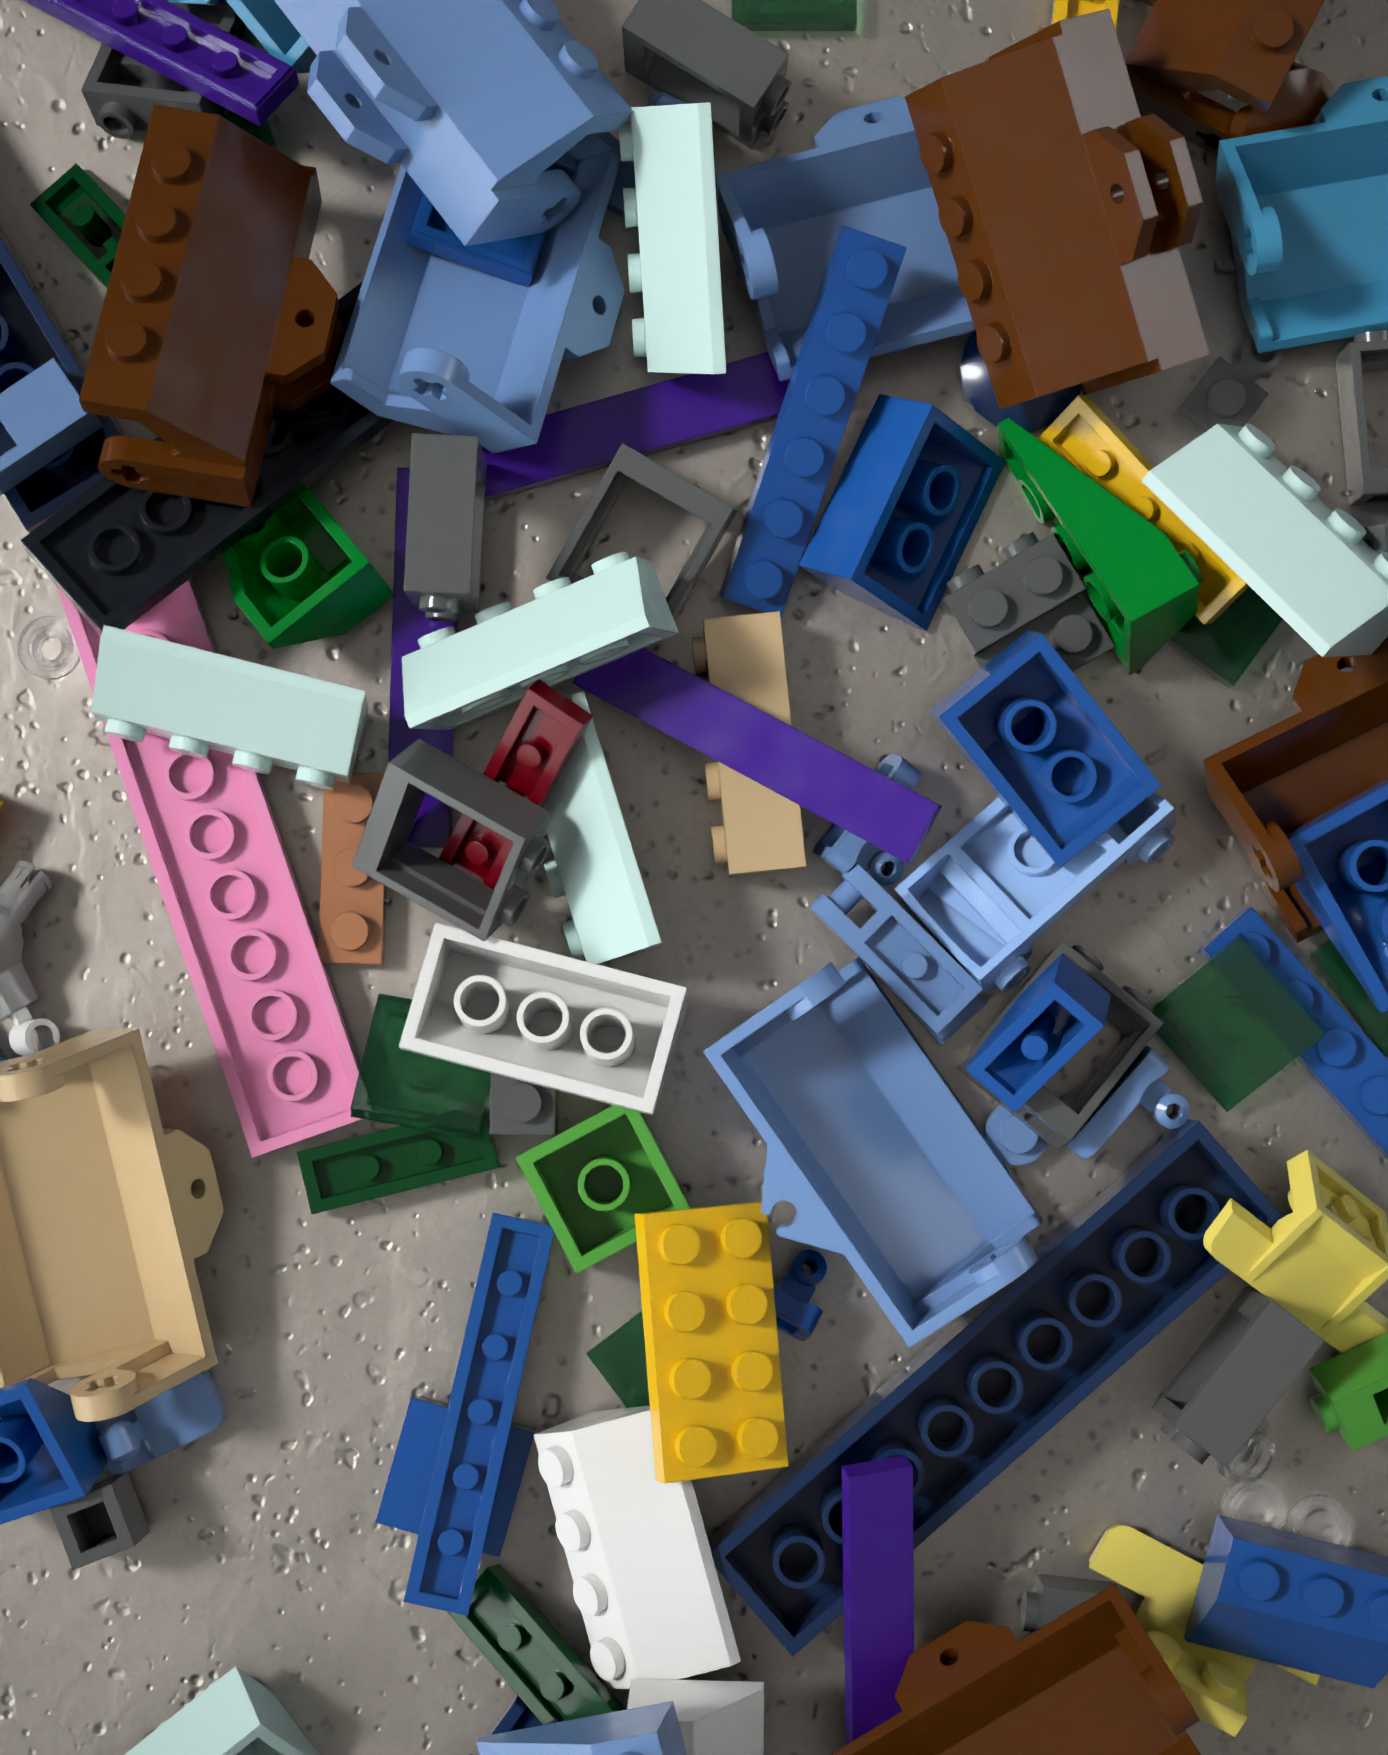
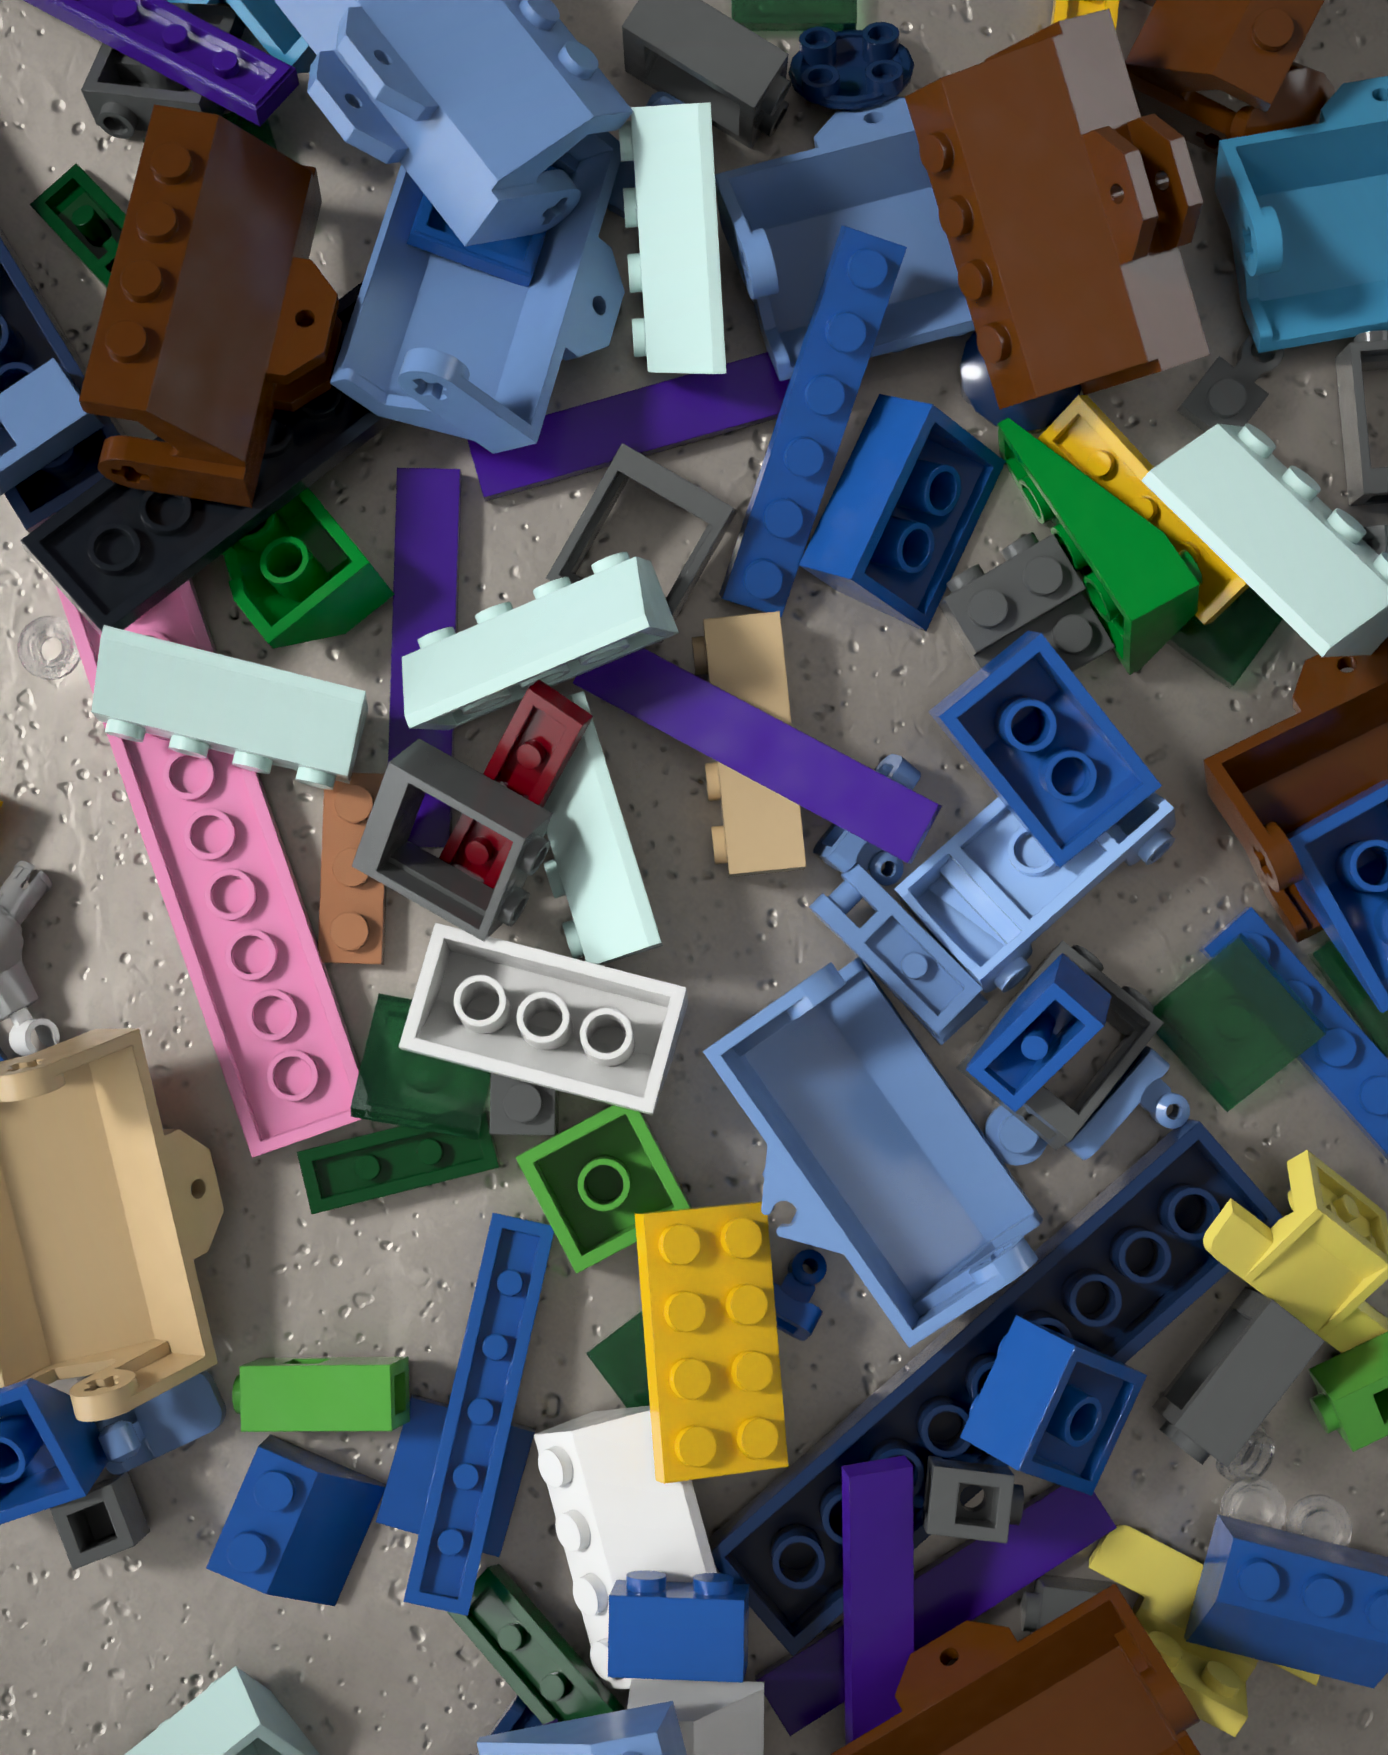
dark grey window [404,433,487,623] -> none
none -> blue slope [206,1434,386,1606]
none -> bright green brick [232,1356,410,1432]
none -> blue brick [608,1570,749,1683]
none -> dark purple tile [755,1484,1117,1736]
none -> dark blue dish [788,22,914,110]
none -> dark grey brick [921,1456,1024,1543]
none -> blue slope [960,1315,1147,1496]

